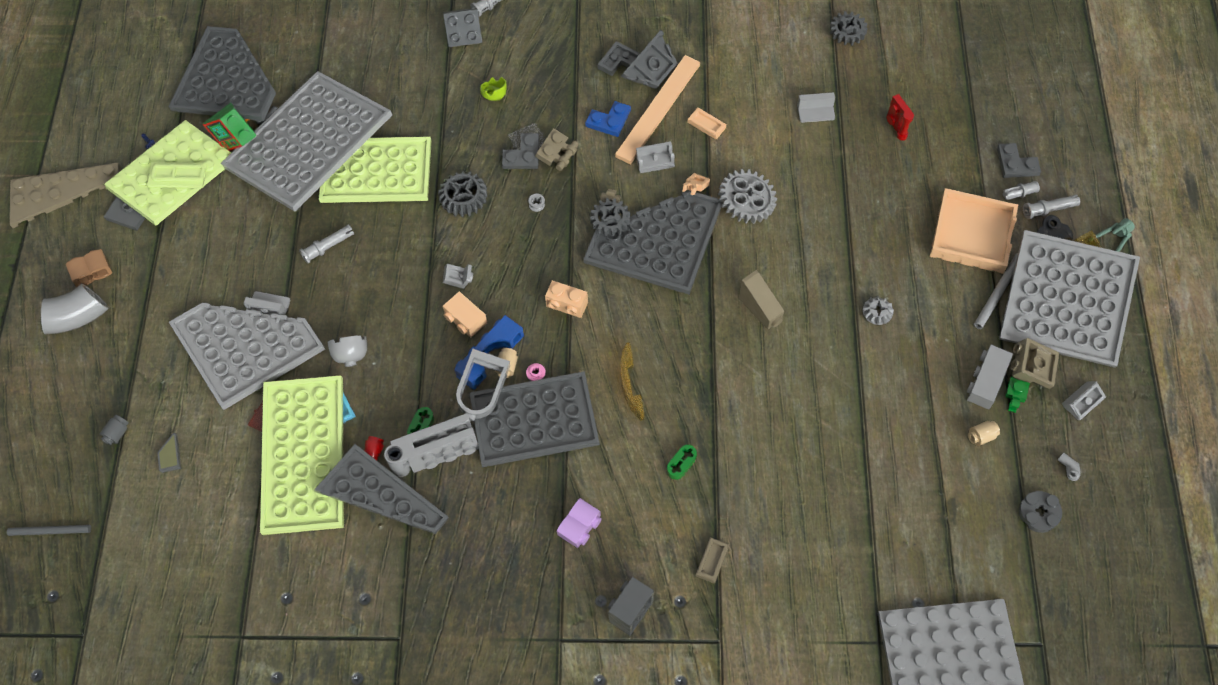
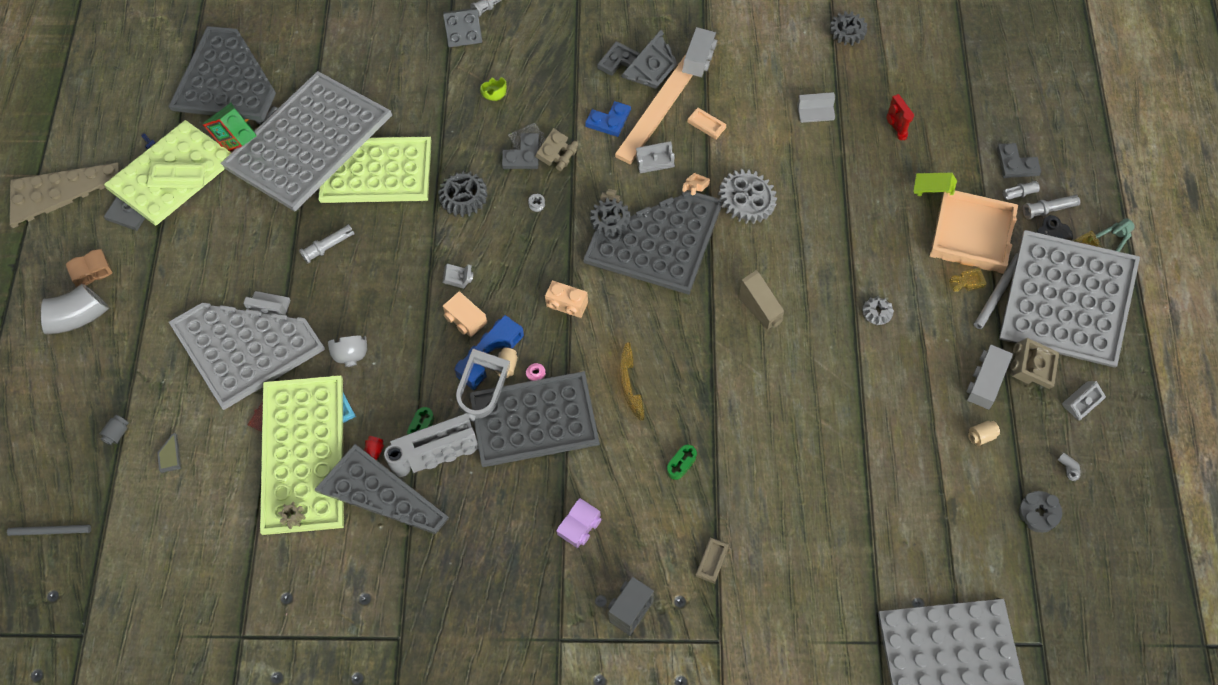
green plate [1005,377,1030,413] -> none
none -> dark tan gear [278,502,306,529]
none -> light grey brick [682,27,717,77]
none -> lime hinge [913,173,957,196]
none -> clear yellow plate [949,268,987,292]

